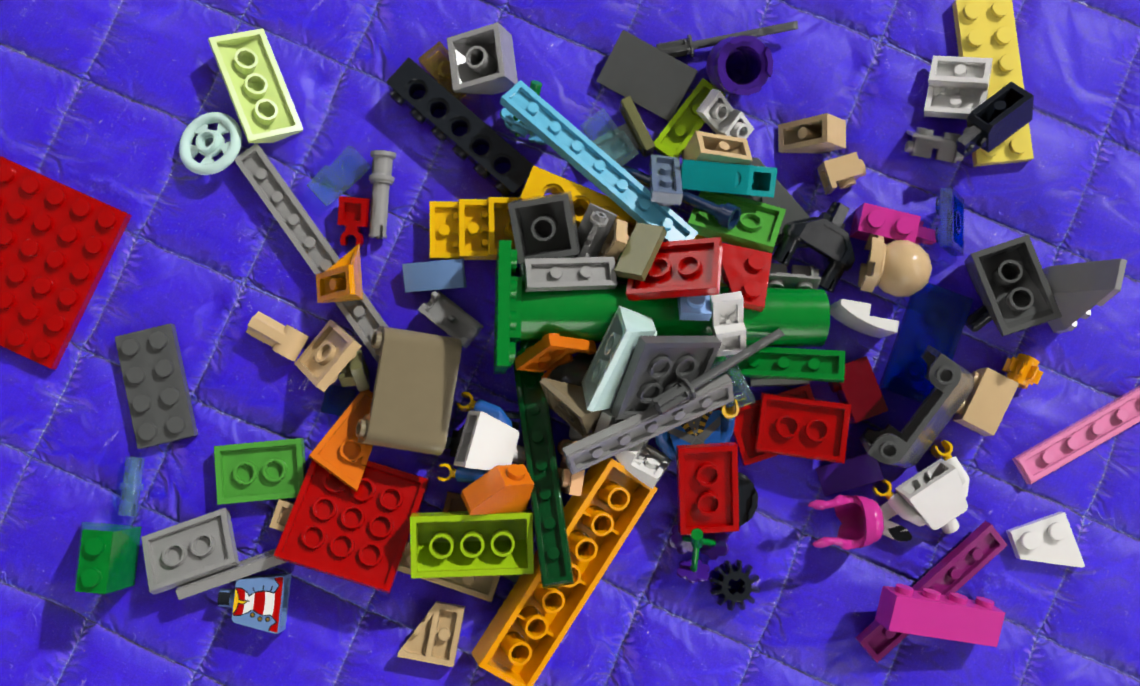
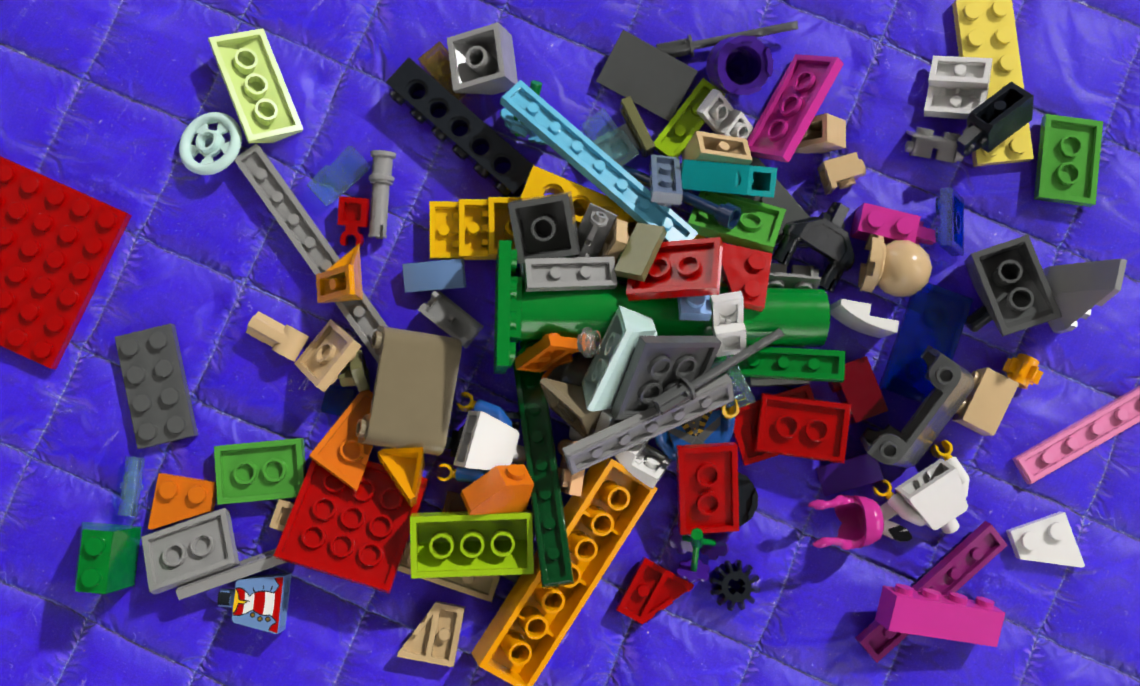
none -> orange wing [148,473,217,530]
none -> light orange slope [377,447,425,507]
none -> clear plate [577,327,601,358]
none -> red wing [616,557,694,625]
none -> dark pink plate [747,54,844,163]
none -> bright green plate [1034,114,1103,207]

